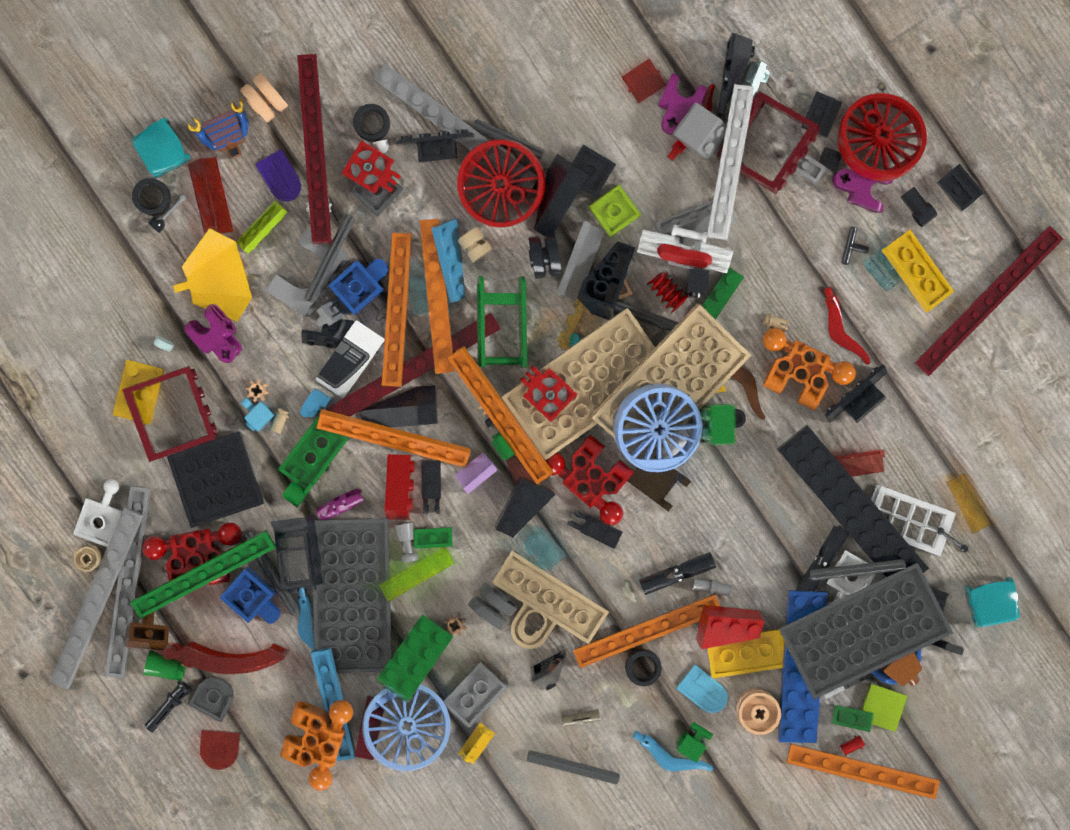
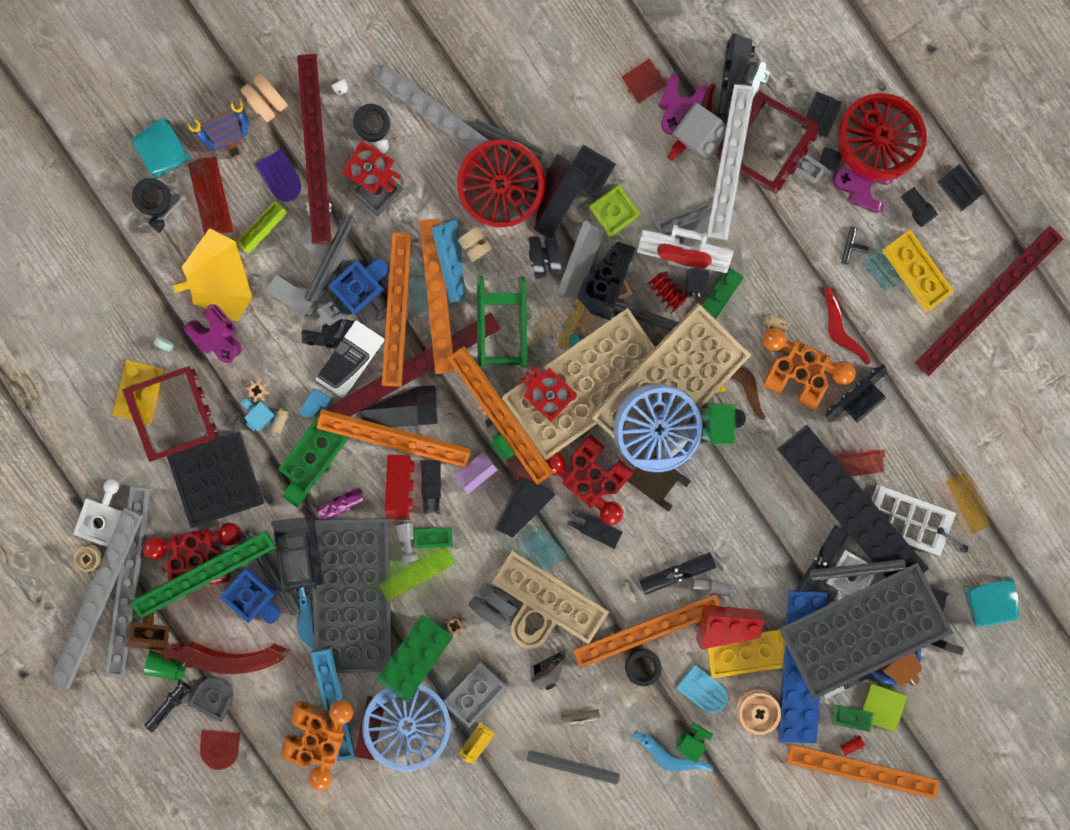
black bracket [395,129,474,163] -> none
none -> white hinge [331,79,348,95]

